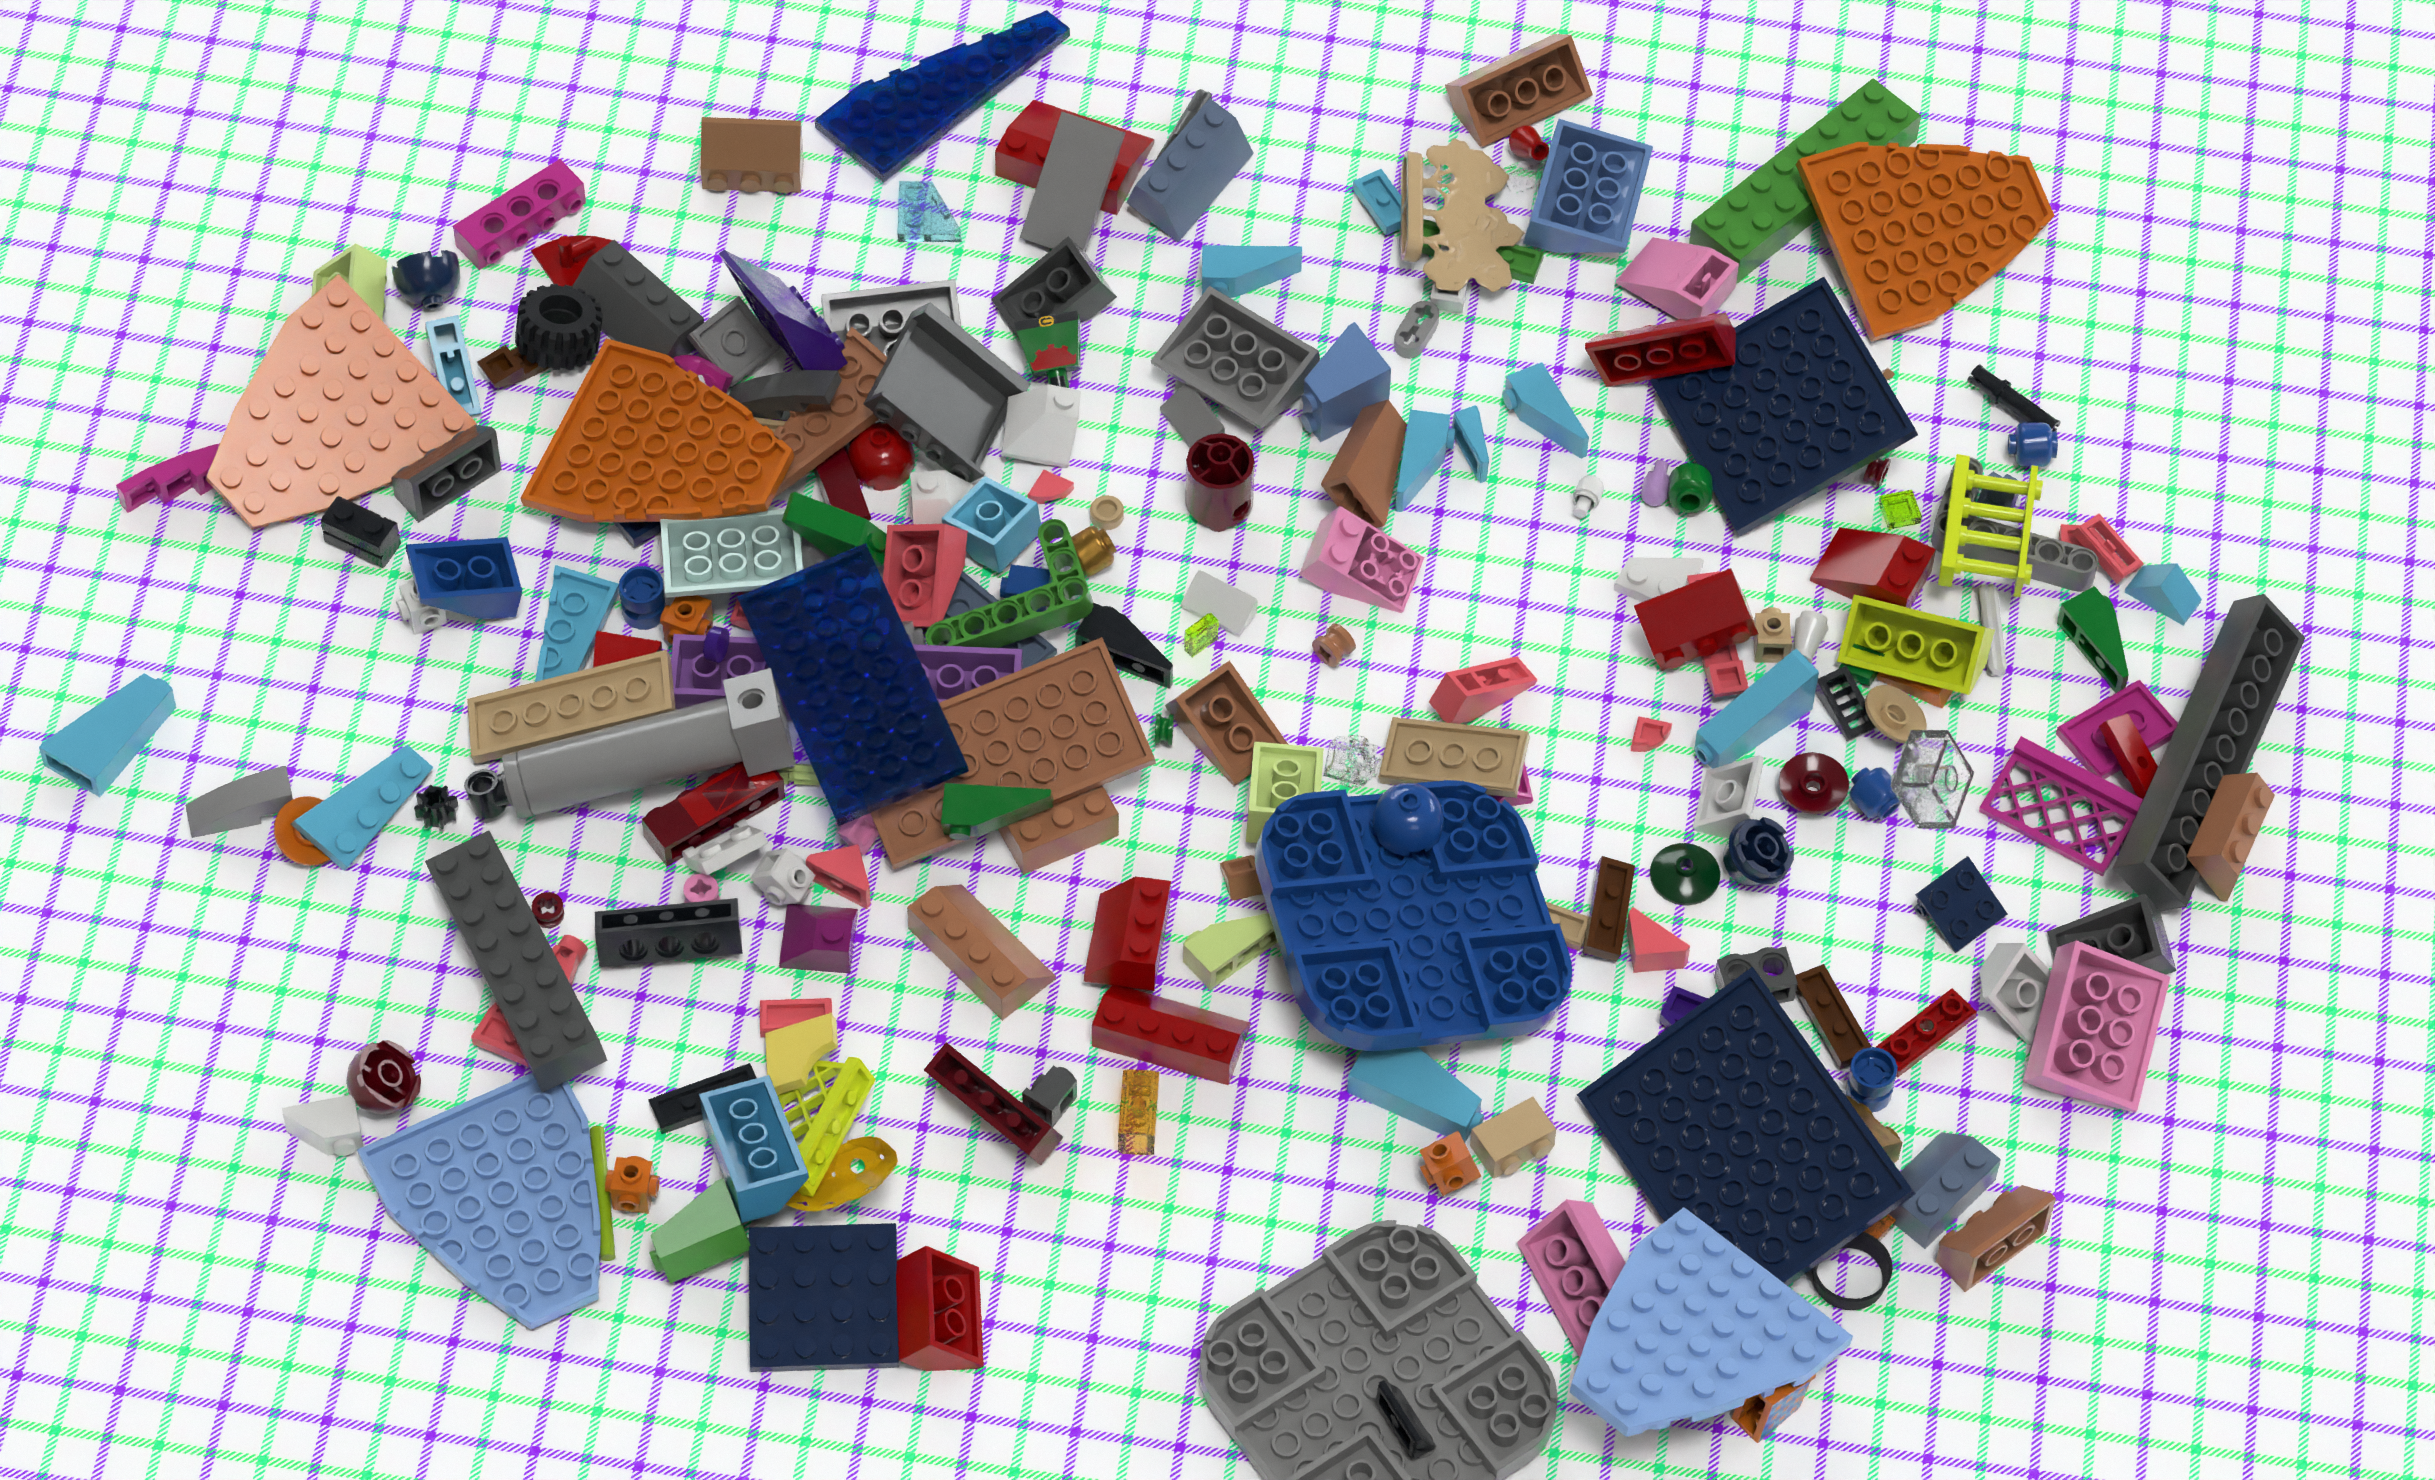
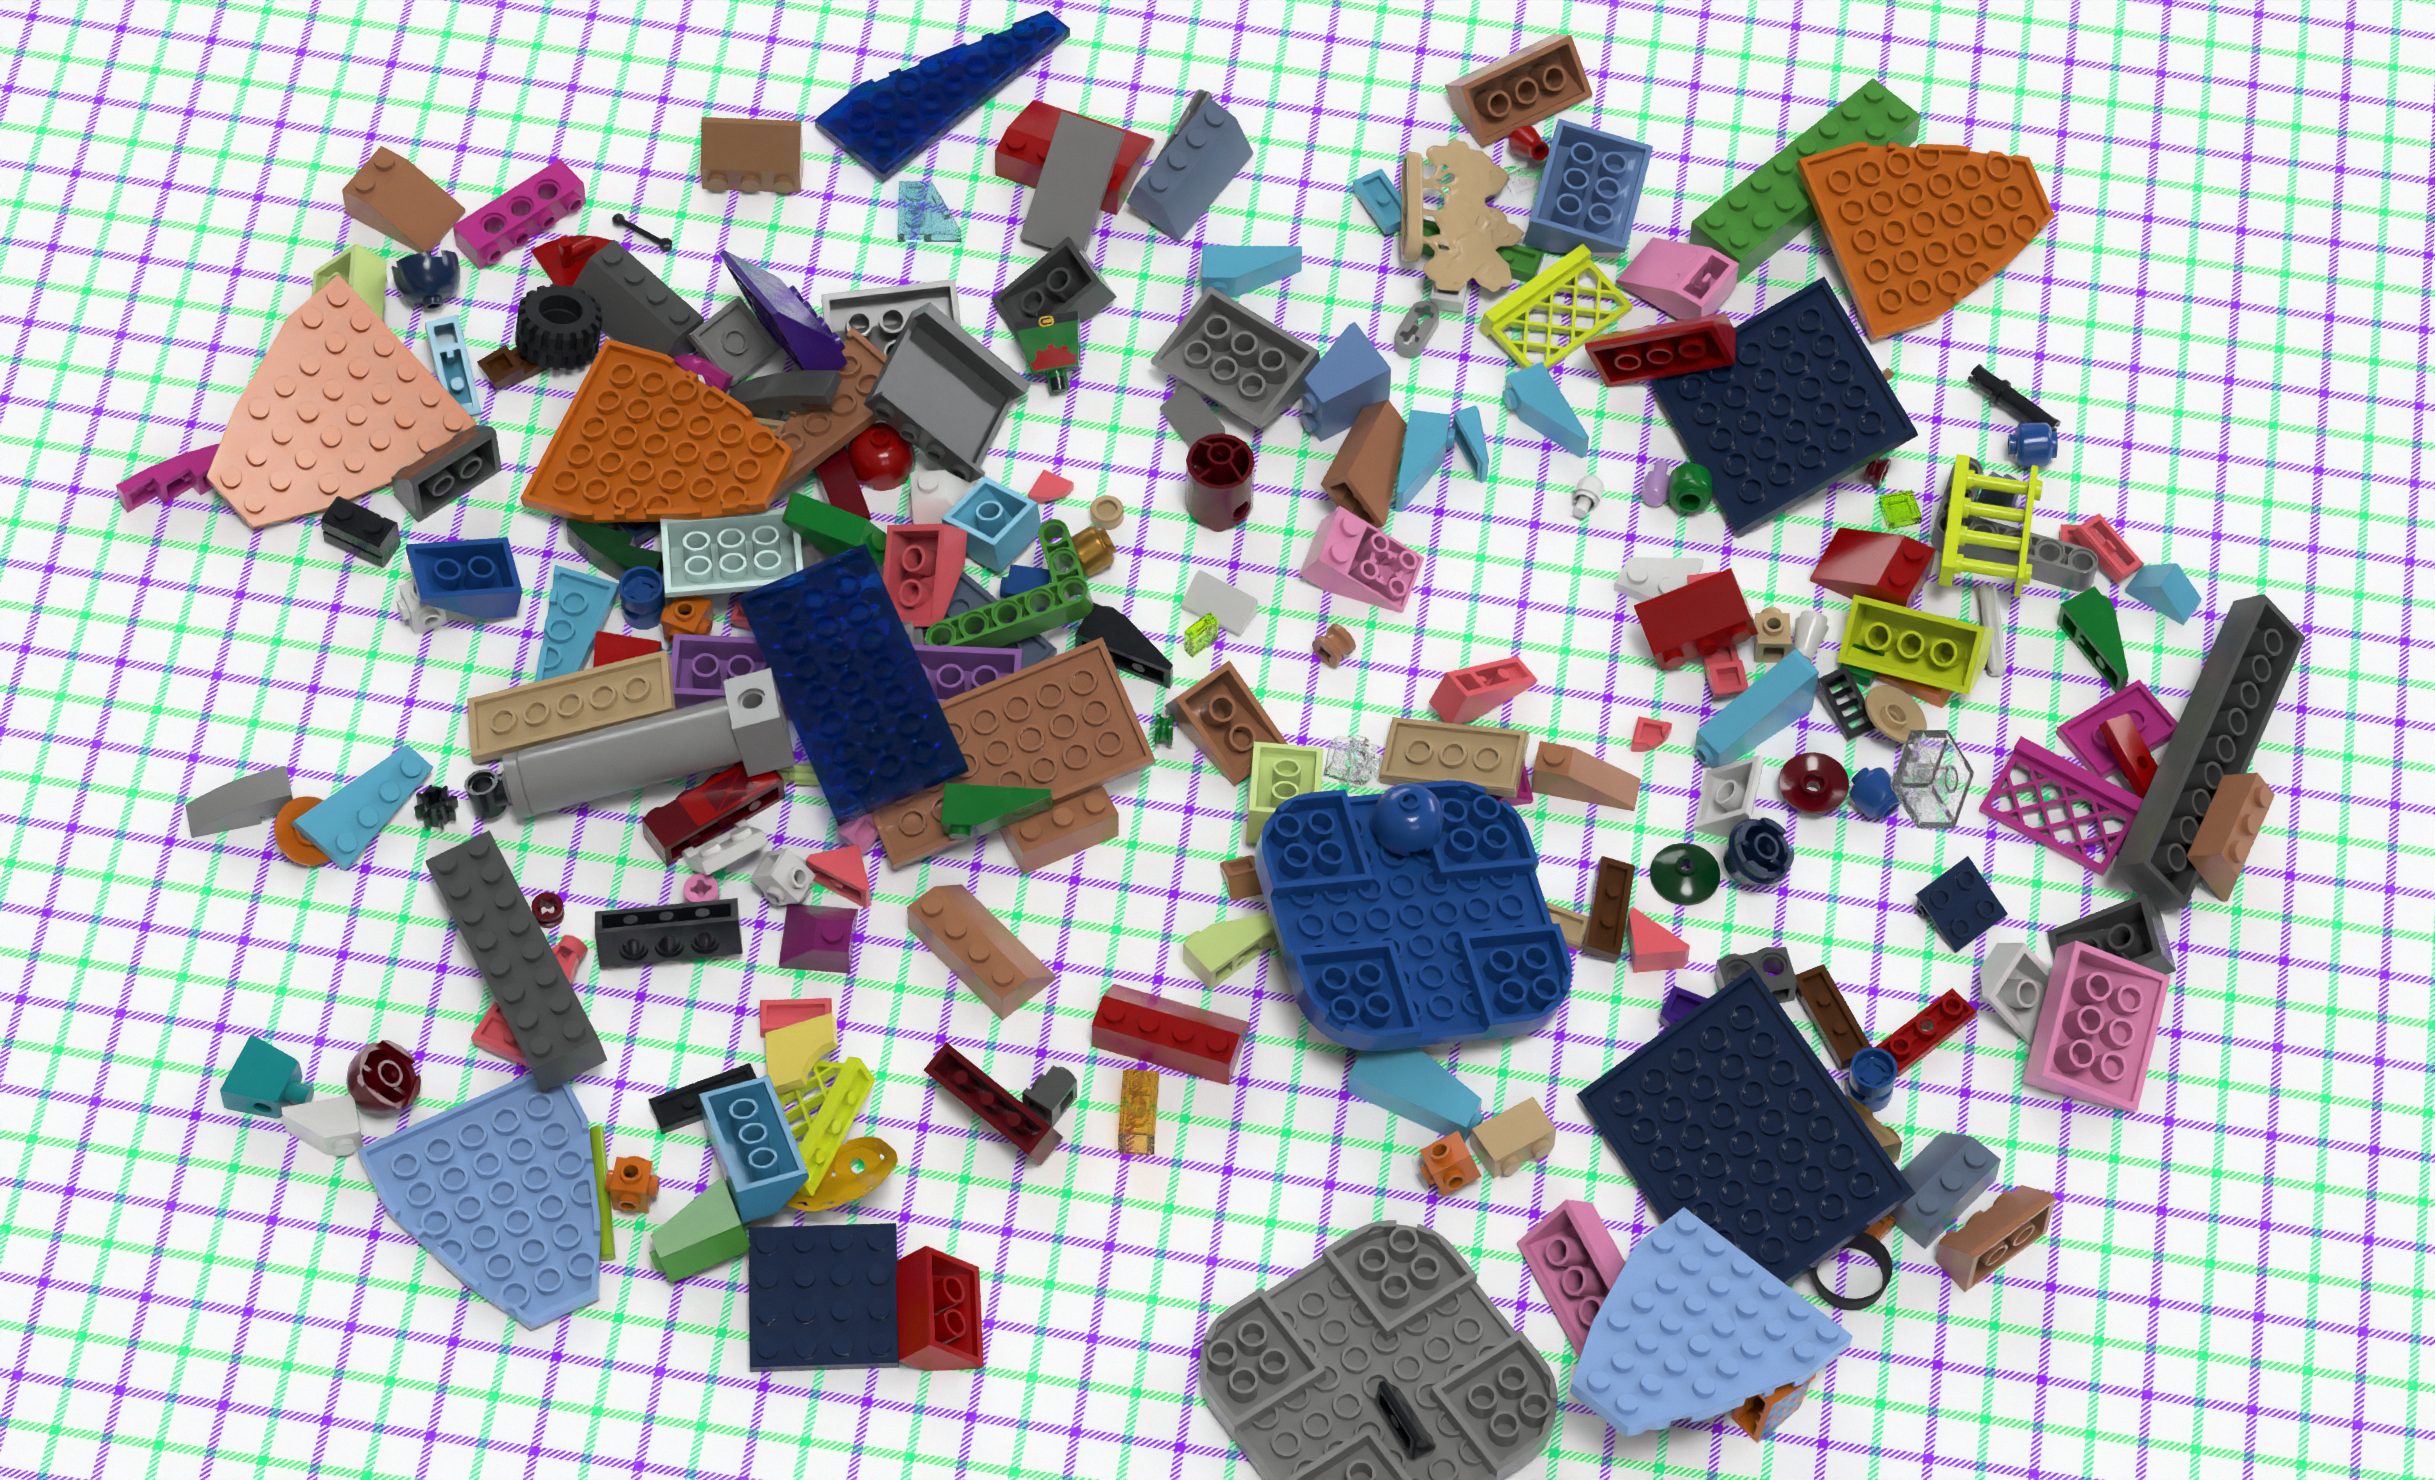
medium azure slope [39,673,177,798] -> none
dark purple tile [703,626,730,663] -> none
white slope [1001,384,1081,468] -> none
red slope [1084,876,1171,991] -> none
none -> teal torso [220,1035,314,1119]
none -> nougat slope [342,146,466,253]
none -> dark green slope [566,519,664,581]
none -> black hinge [612,213,672,252]
none -> neon yellow fence [1479,244,1633,370]
none -> nougat slope [1531,741,1641,811]

